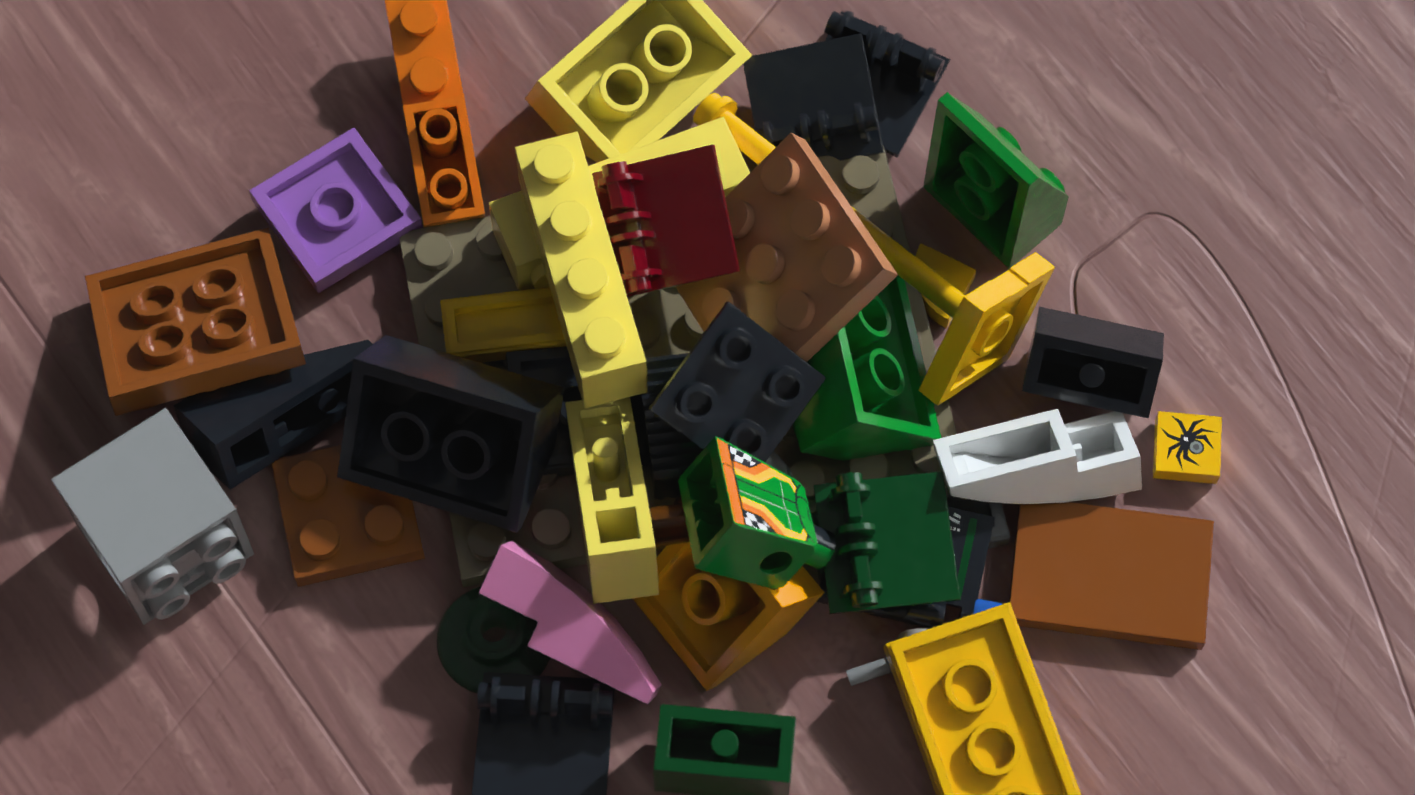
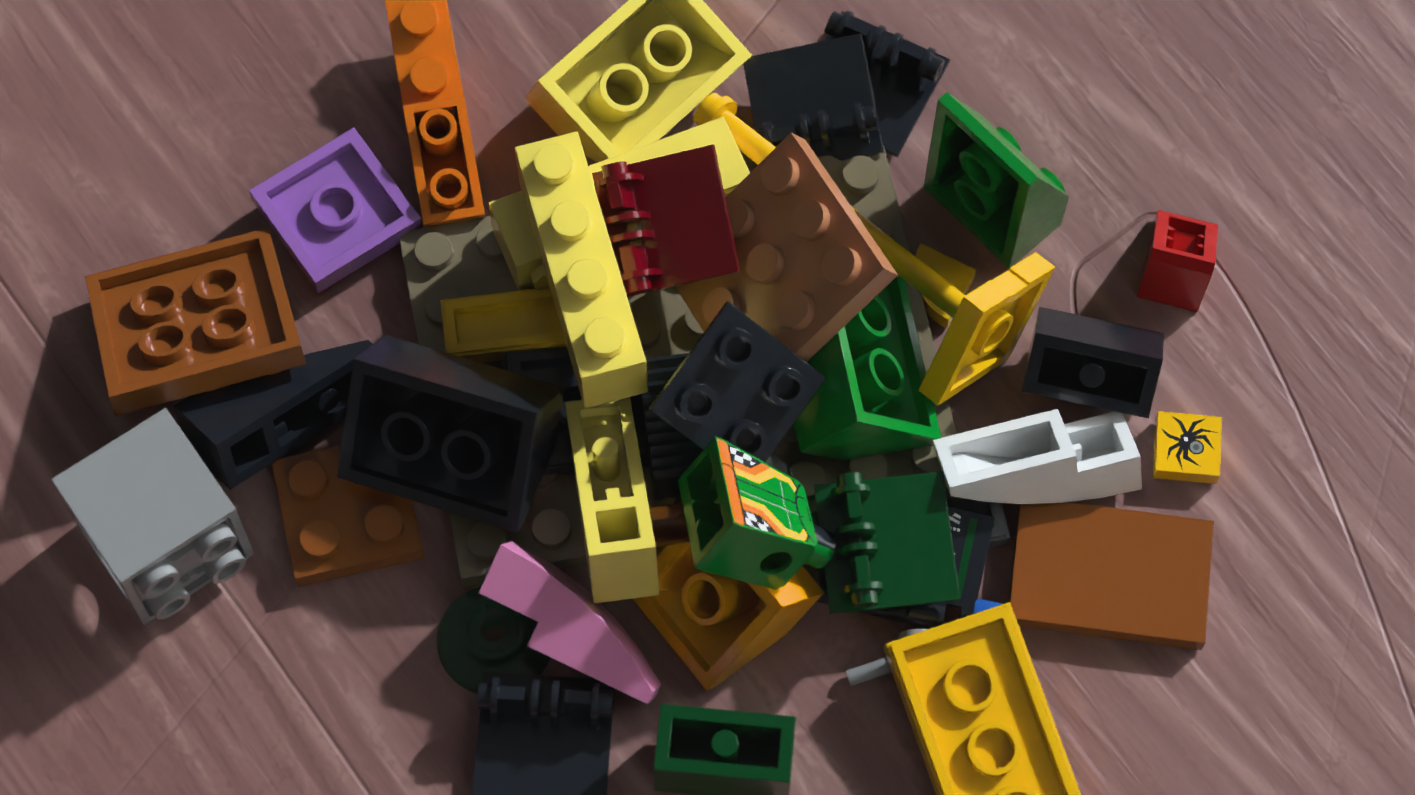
none -> red slope [1137,210,1218,312]

